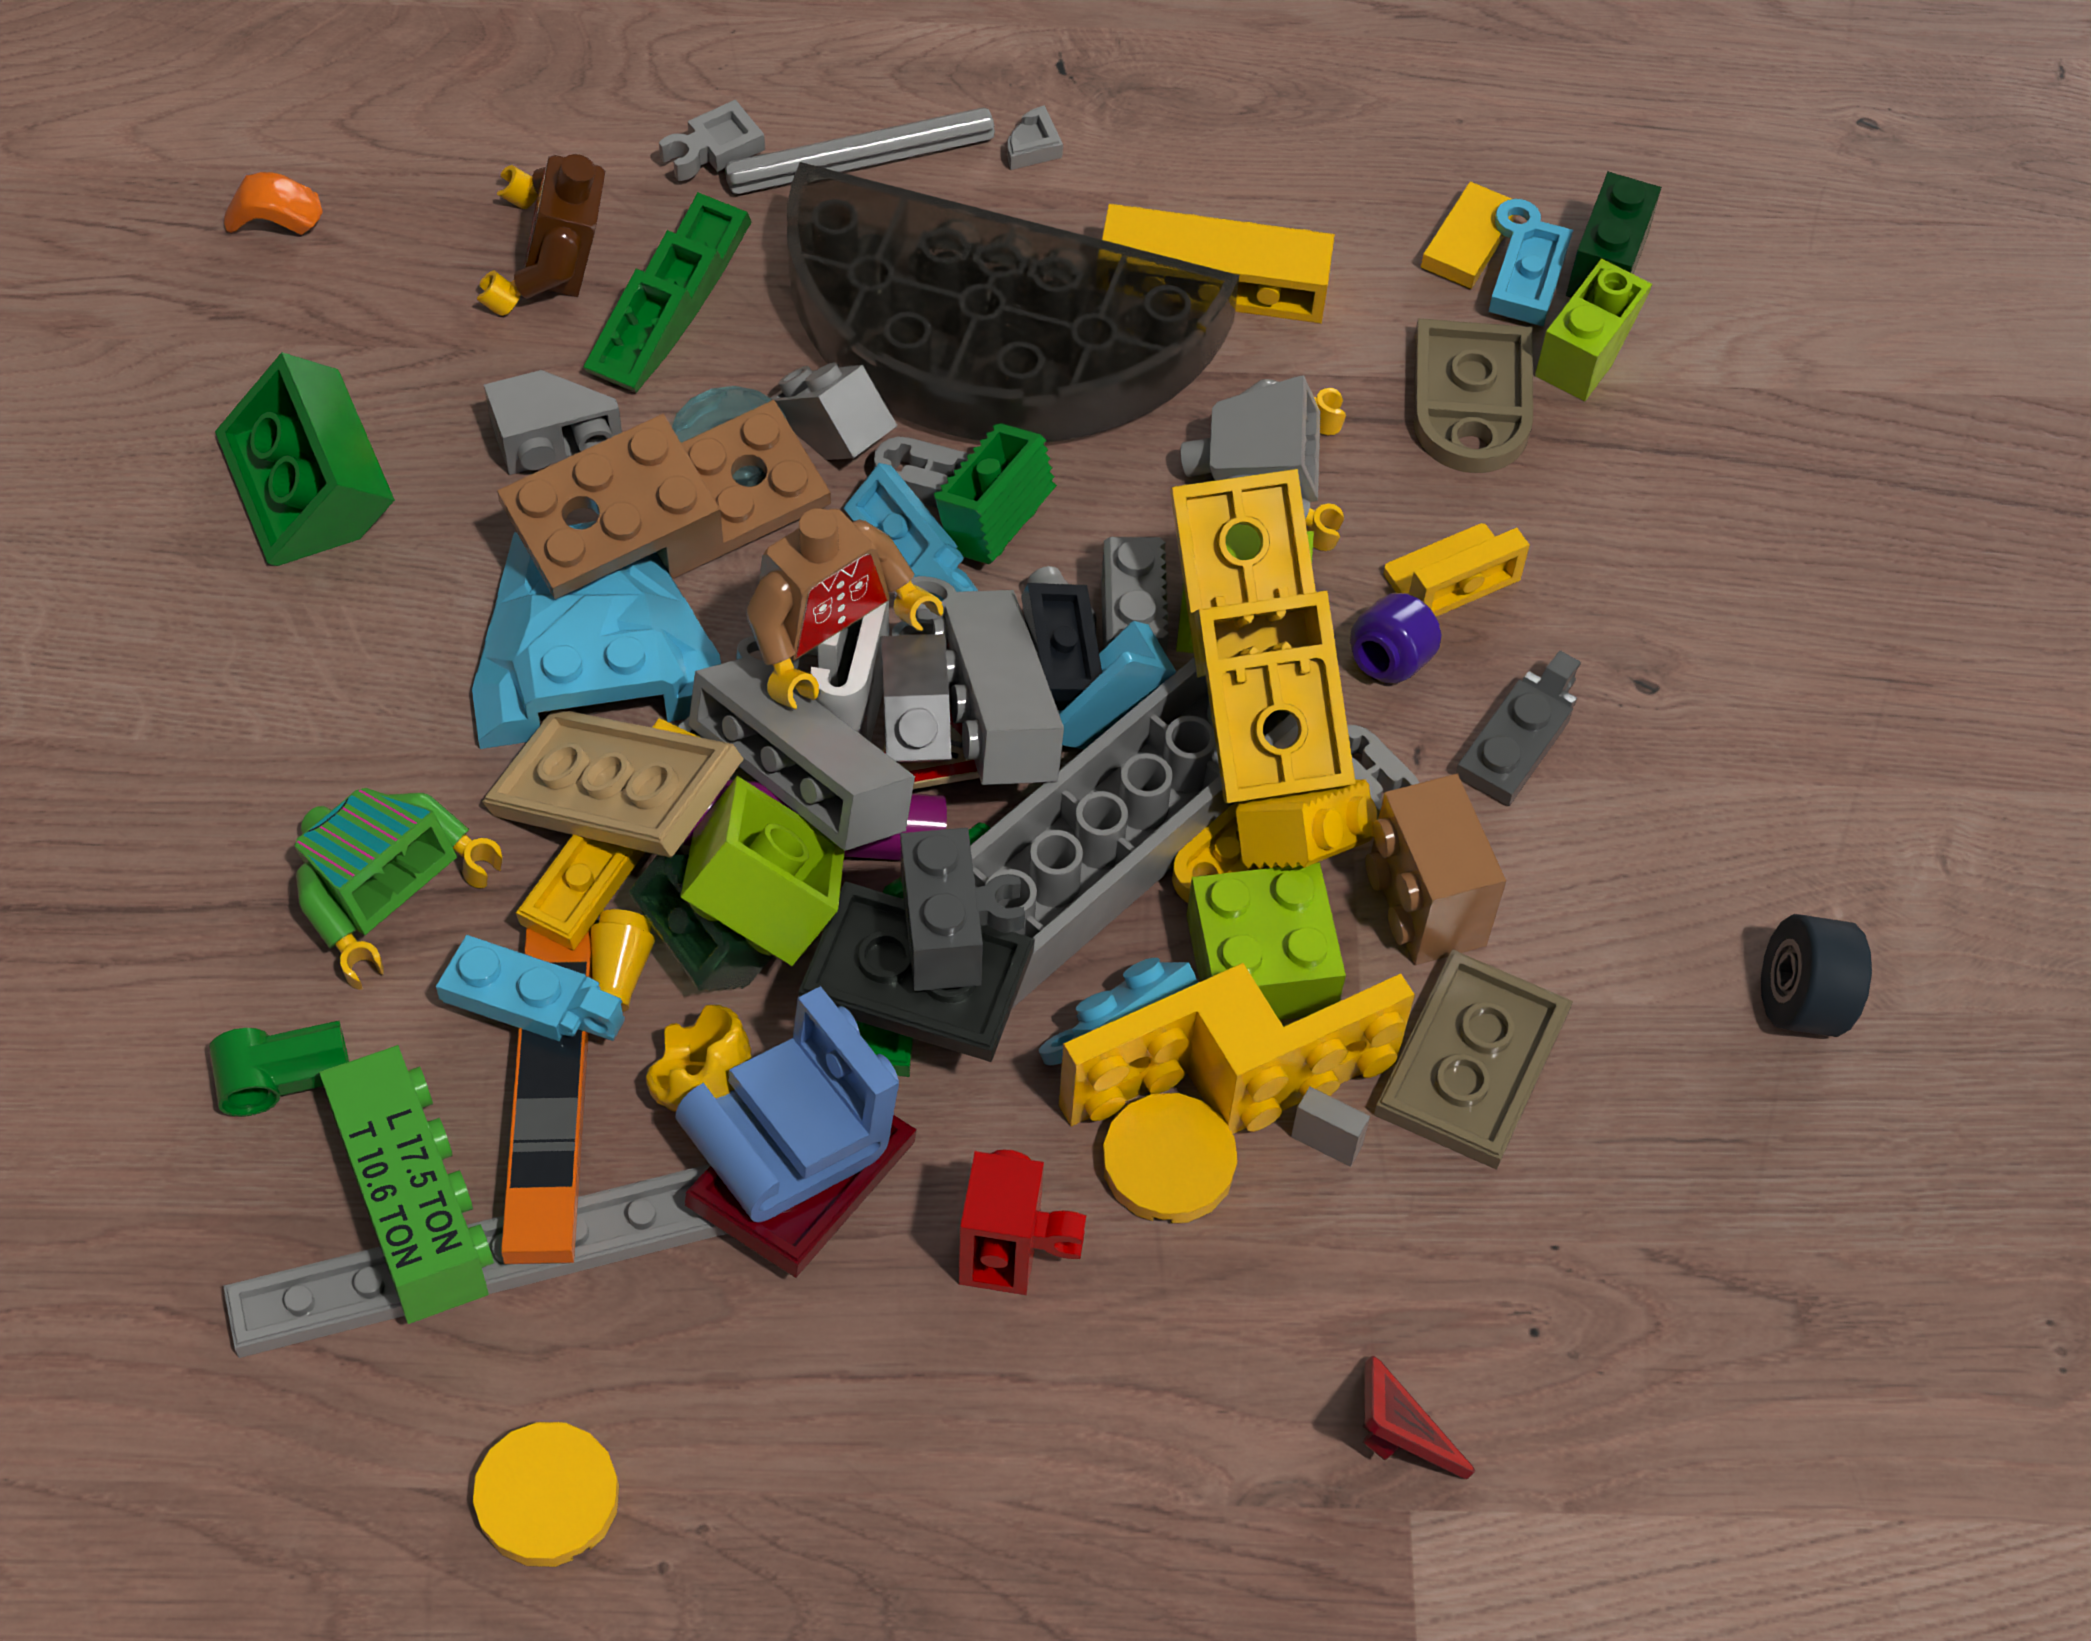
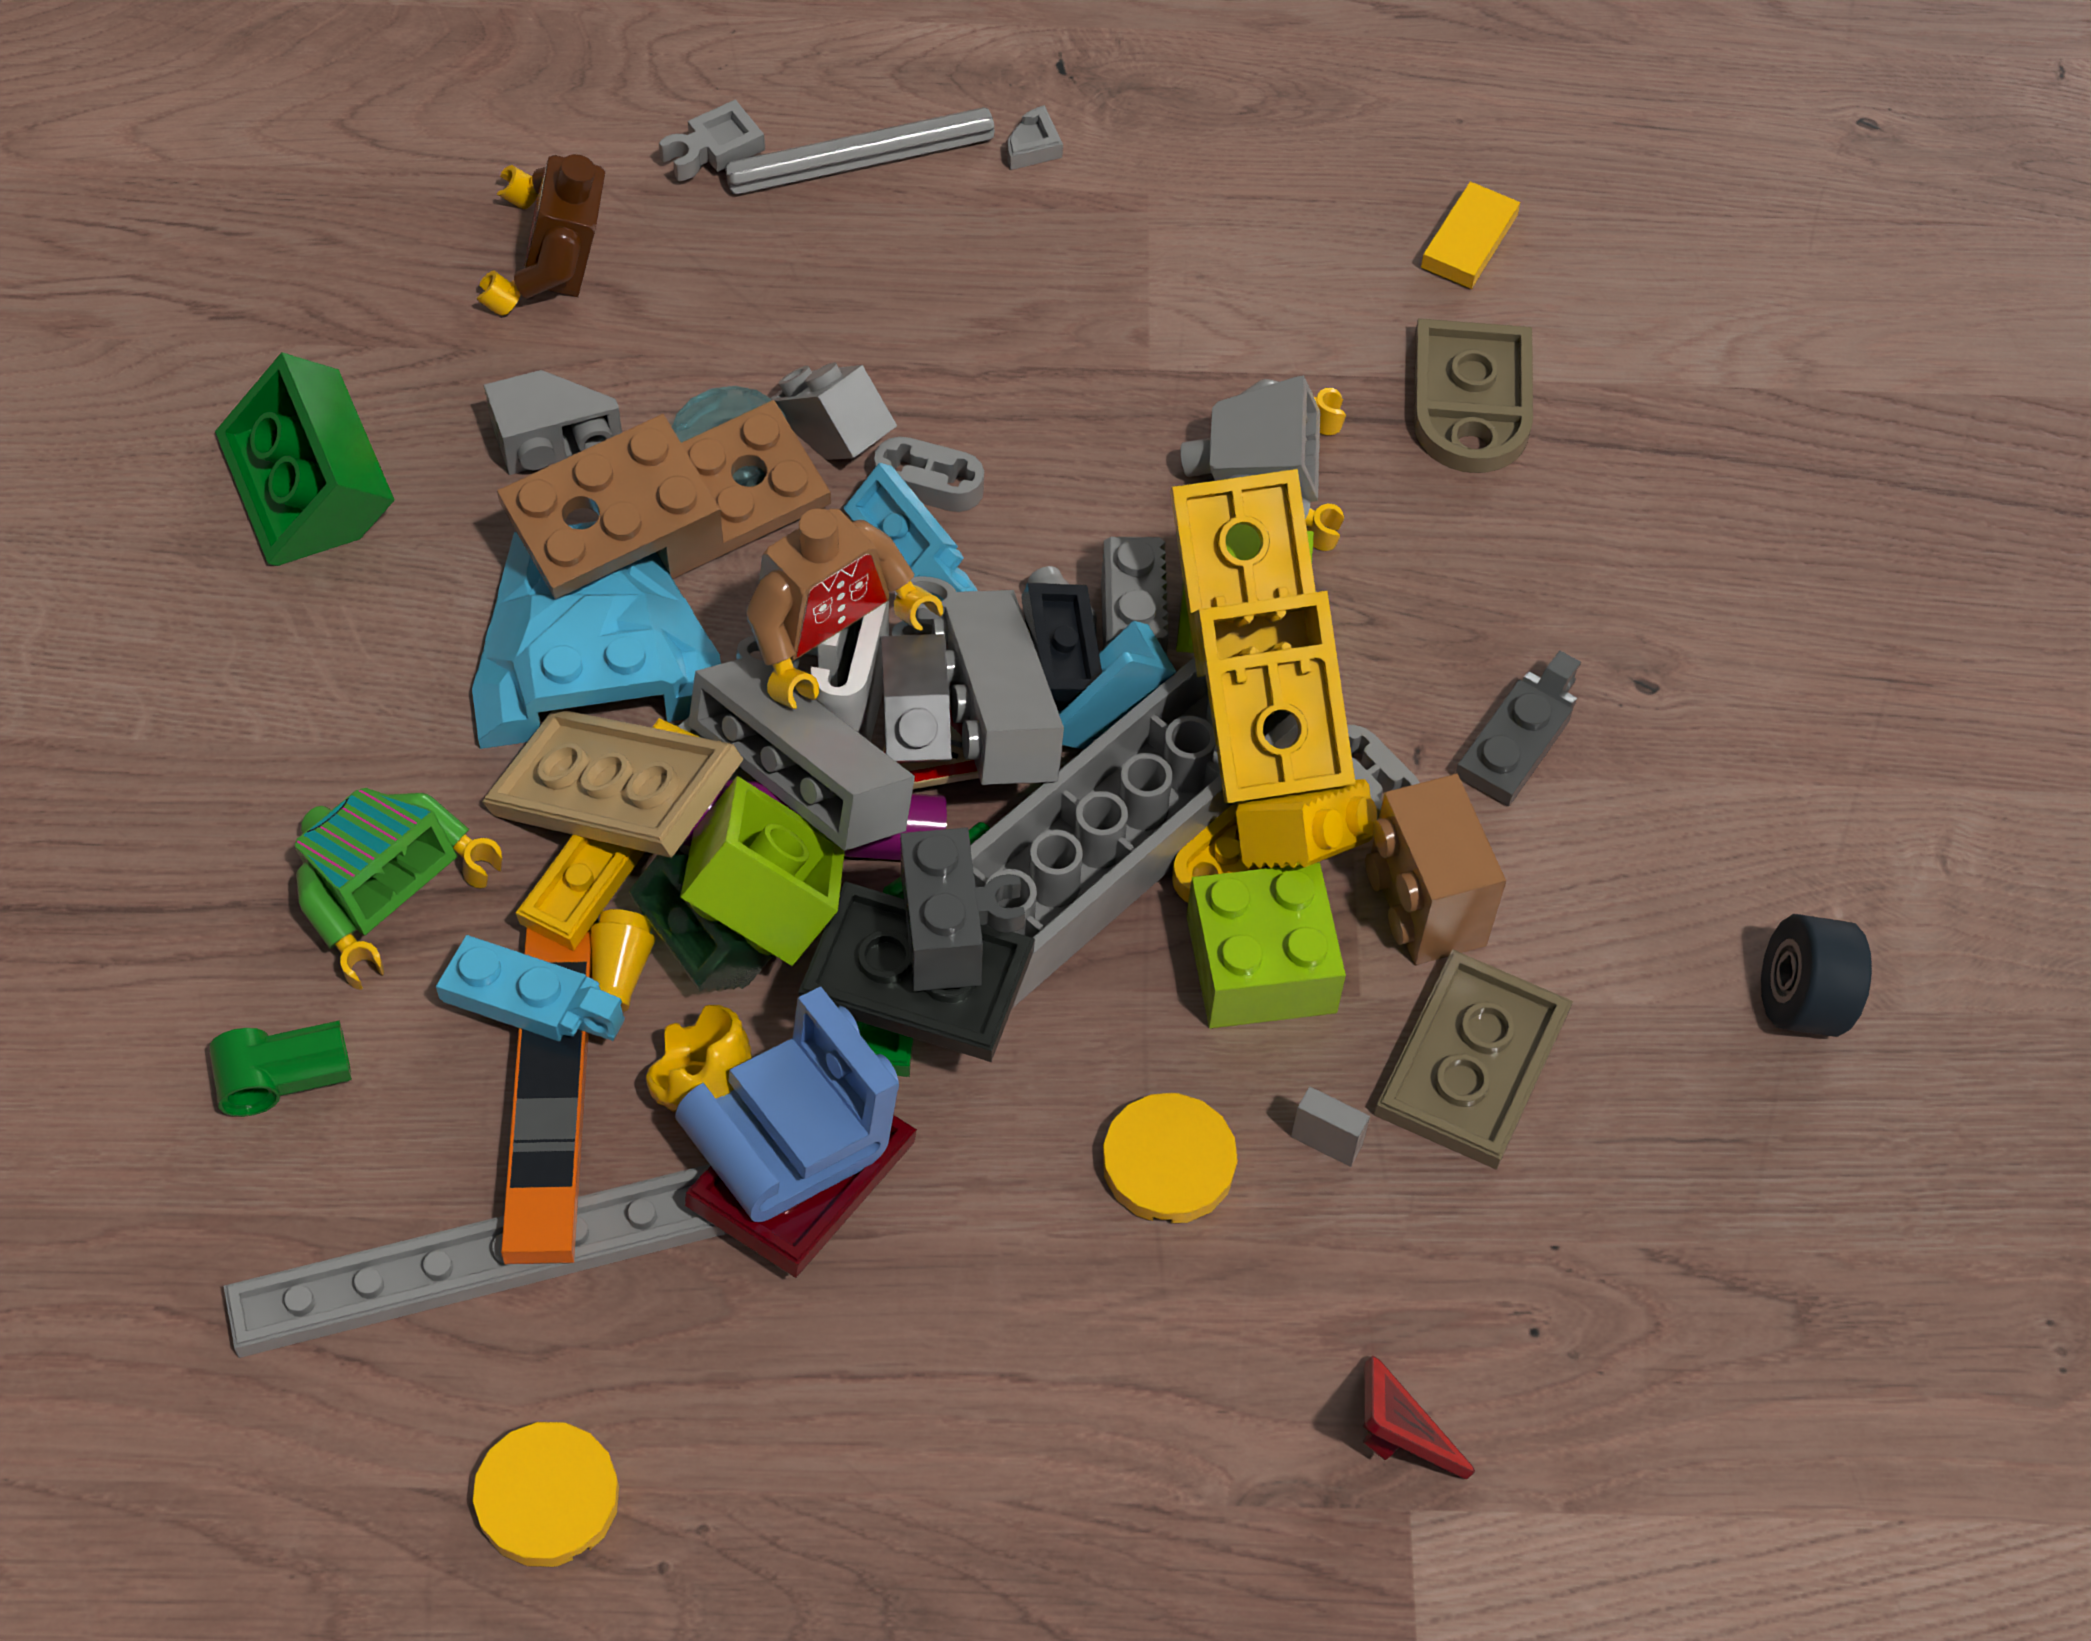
orange hair [224,172,323,235] -> none
bright green brick [319,1045,494,1324] -> none
green slope [583,192,752,393] -> none
clear smoke brick [787,162,1240,442] -> none
green brick [934,423,1057,564] -> none
red brick [959,1149,1087,1296] -> none
medium azure hinge [1039,958,1199,1065] -> none
yellow bracket [1059,963,1415,1134] -> none
yellow brick [1097,204,1335,324] -> none
dark purple head [1350,593,1442,683] -> none
yellow panel [1383,523,1530,617] -> none
medium azure hinge [1488,199,1573,326] -> none
lime slope [1535,258,1652,402] -> none
dark green brick [1566,171,1662,298] -> none

